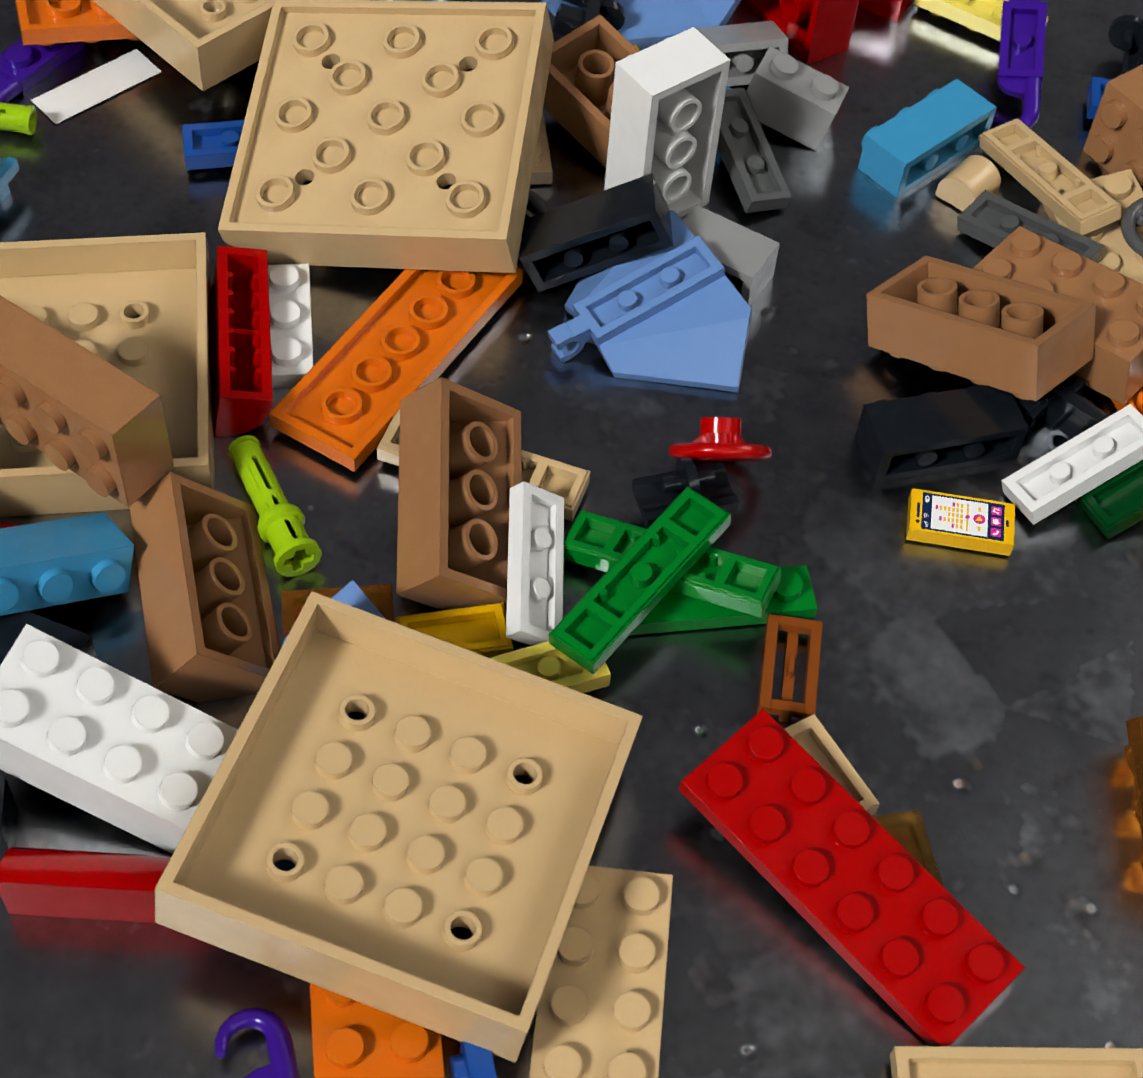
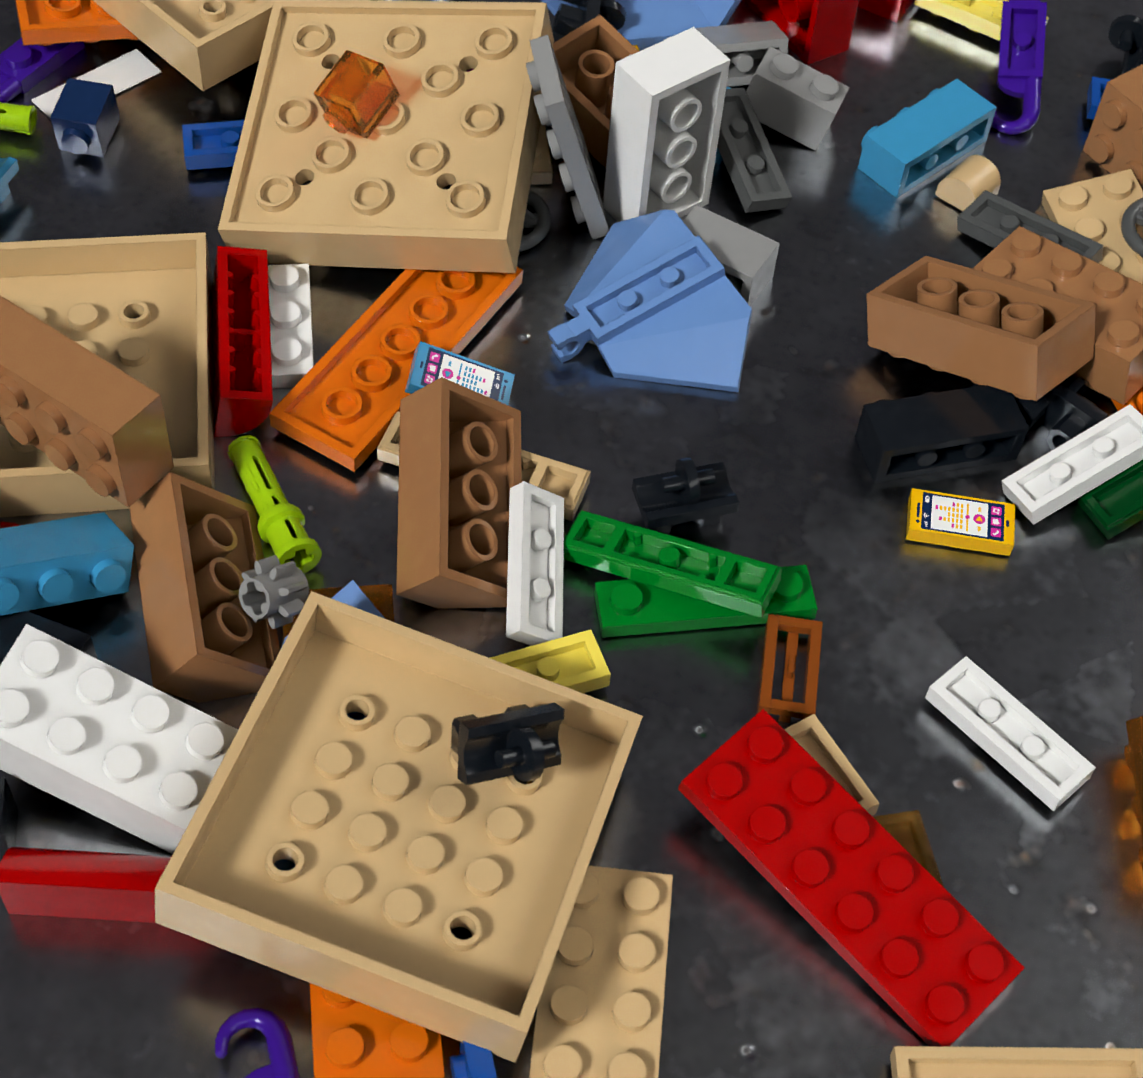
yellow tile [395,602,513,658] -> none
black brick [519,173,673,292] -> none
green plate [549,486,731,674] -> none
red piece [668,417,772,461] -> none
tan plate [979,118,1121,235] -> none
none -> dark blue brick [50,78,120,158]
none -> light grey gear [239,555,309,629]
none -> clear orange brick [313,50,400,139]
none -> tile [405,341,515,405]
none -> black hips [451,703,564,785]
none -> light grey plate [526,35,609,240]
none -> white plate [925,656,1096,811]

